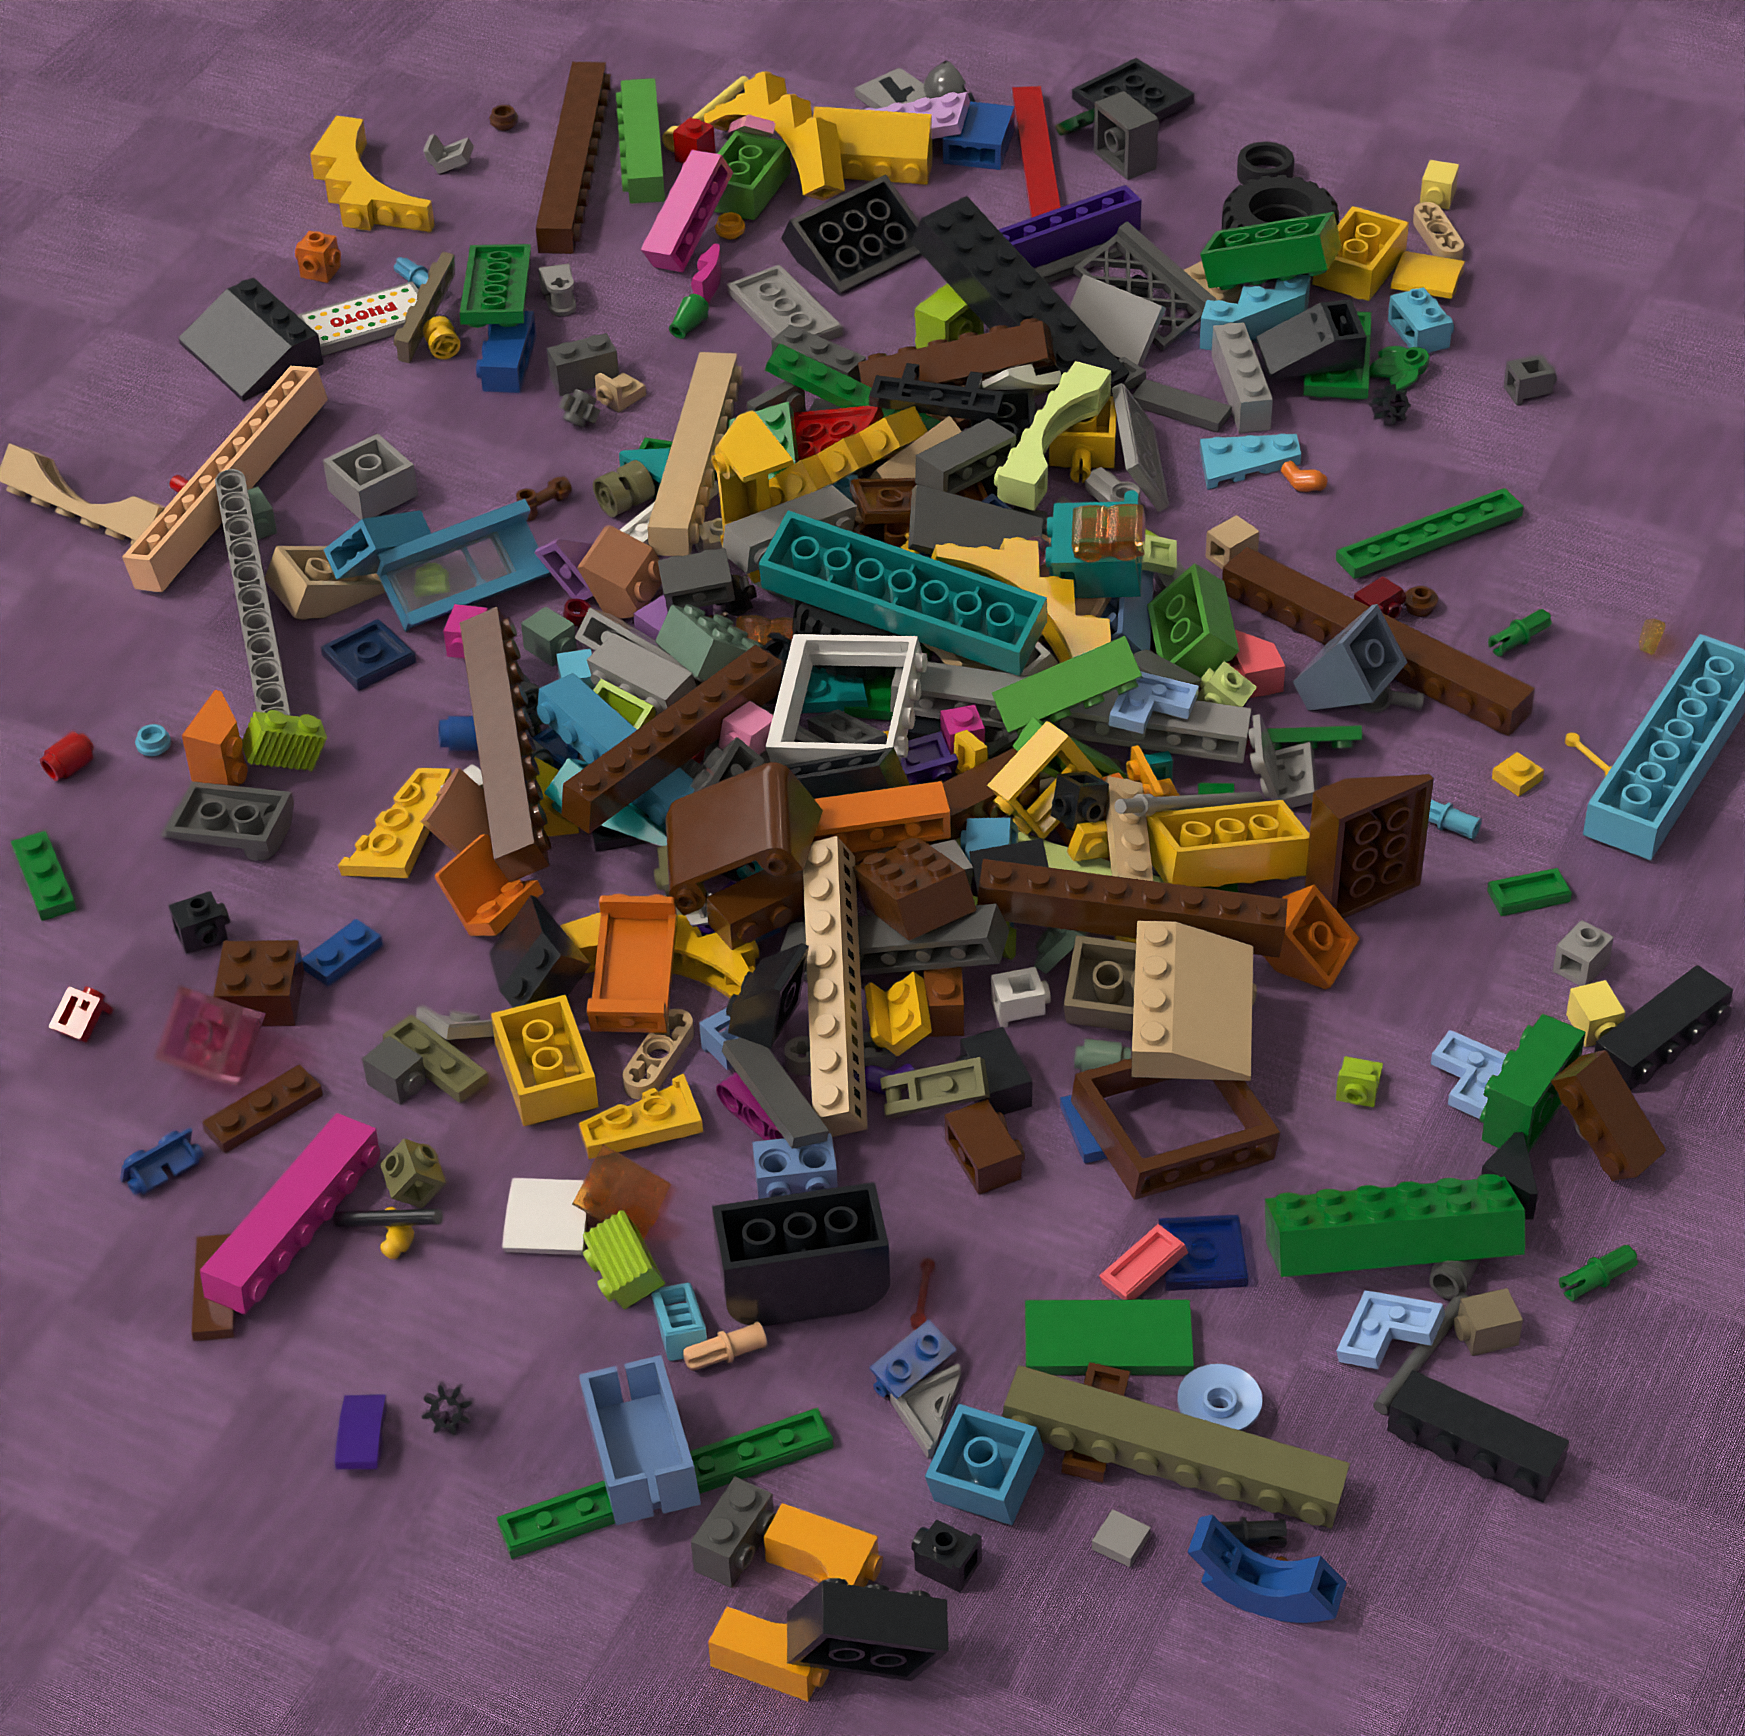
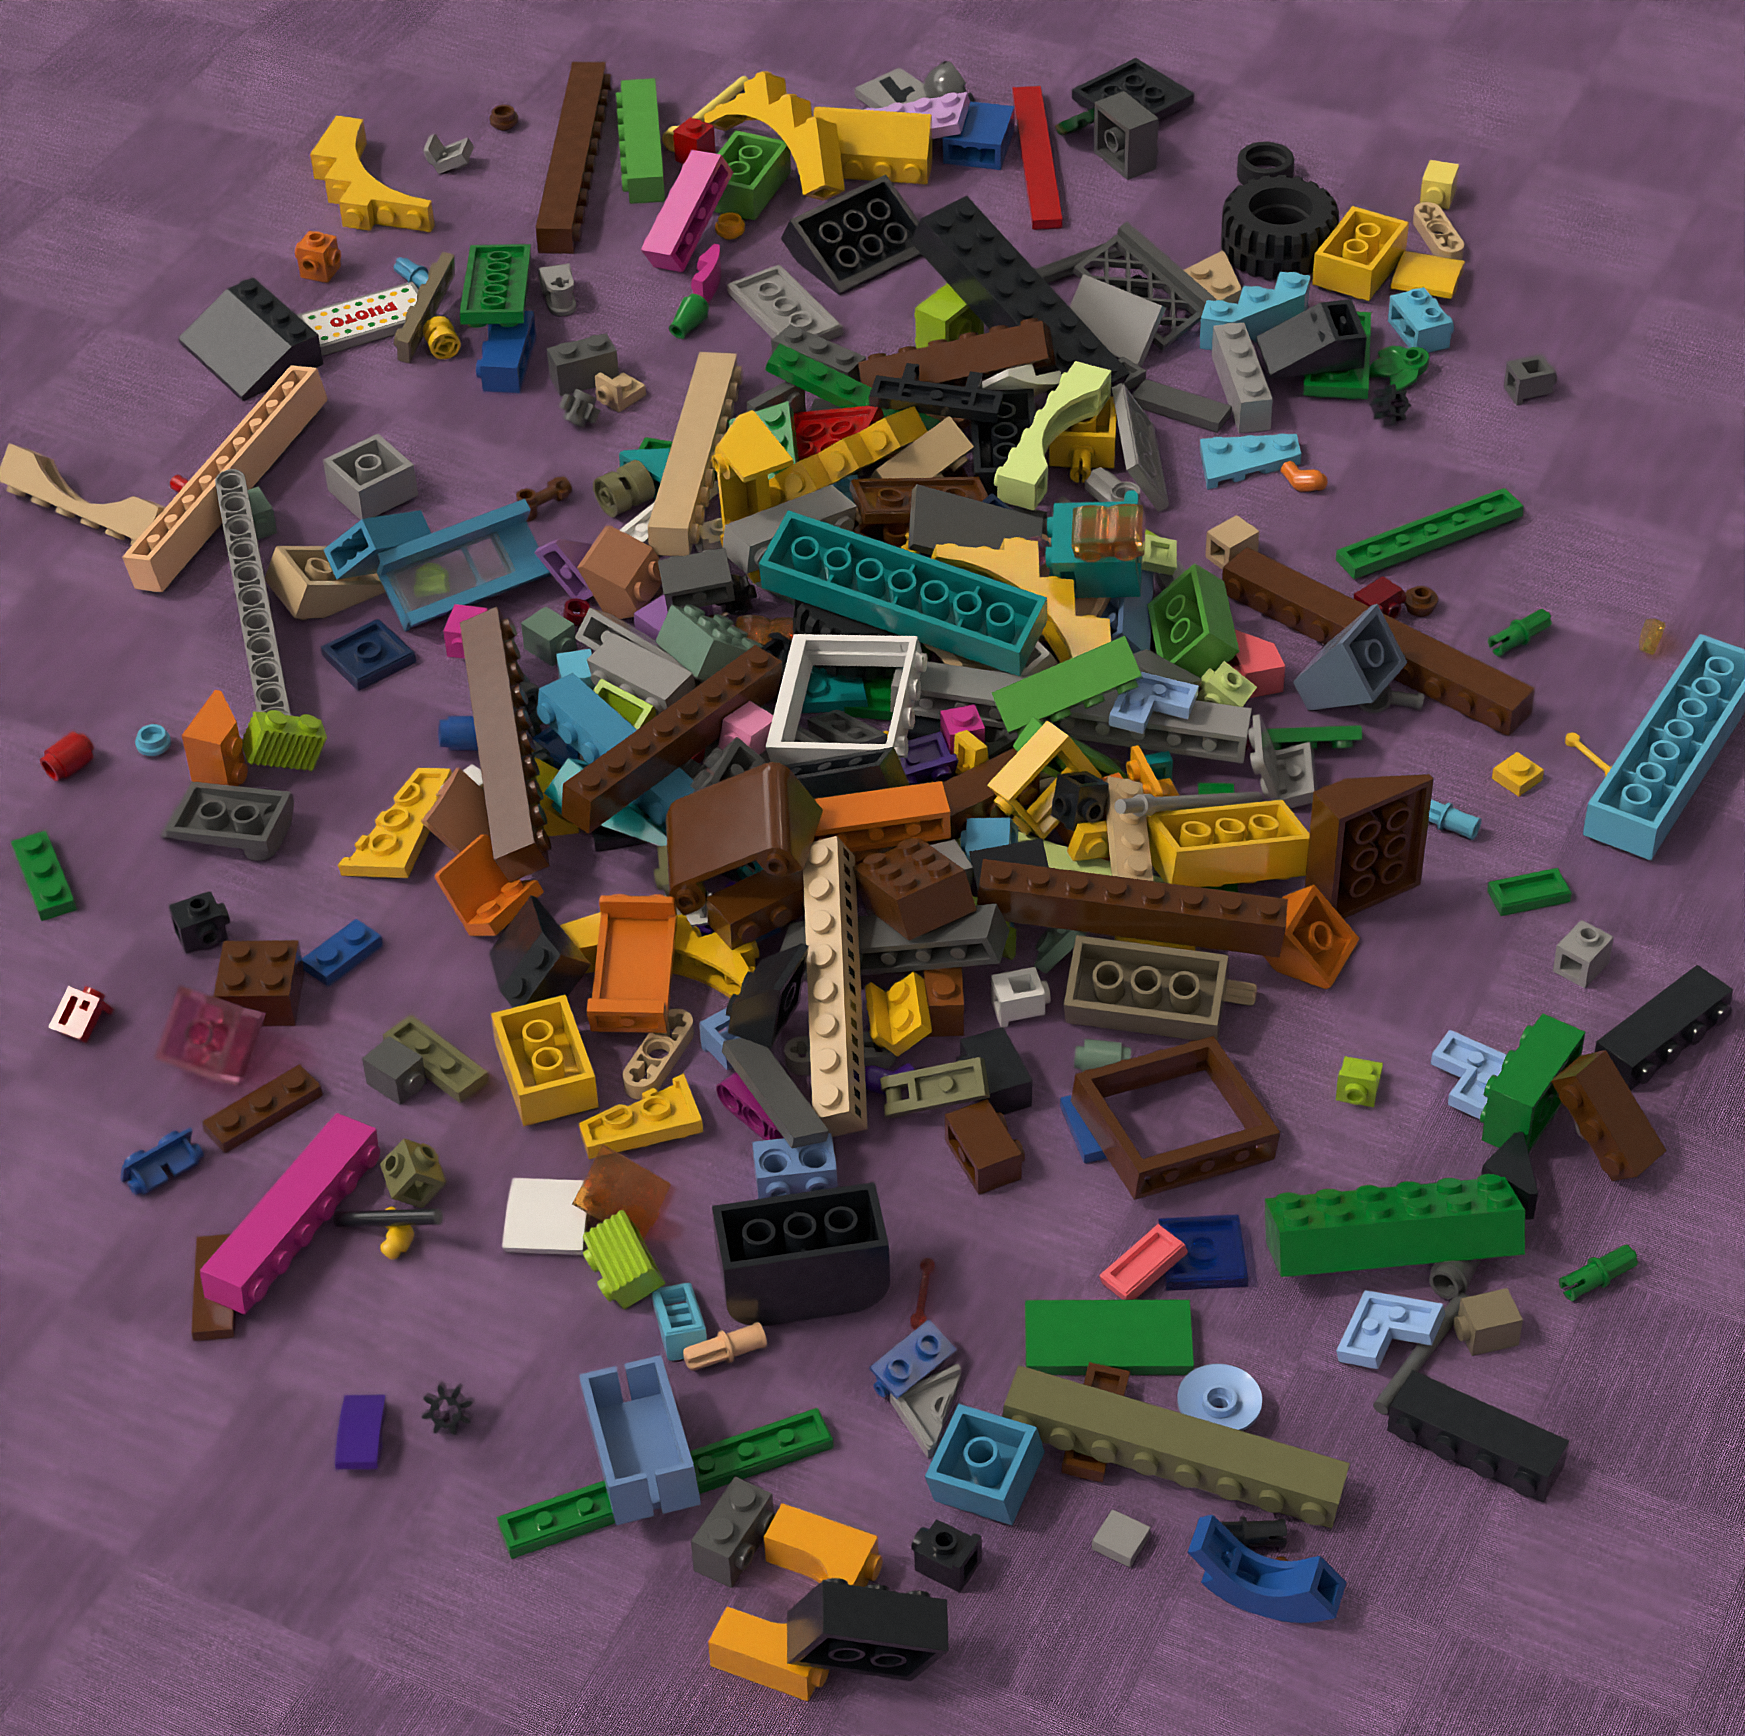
light grey tile [416,1005,494,1040] -> none
bright pink tile [728,115,776,137] -> none
dark grey brick [915,418,1016,494] -> none
dark purple brick [998,185,1142,268] -> none
tan slope [1132,921,1253,1081] -> none
green brick [1200,212,1342,290] -> none
light yellow brick [1566,980,1626,1047] -> none

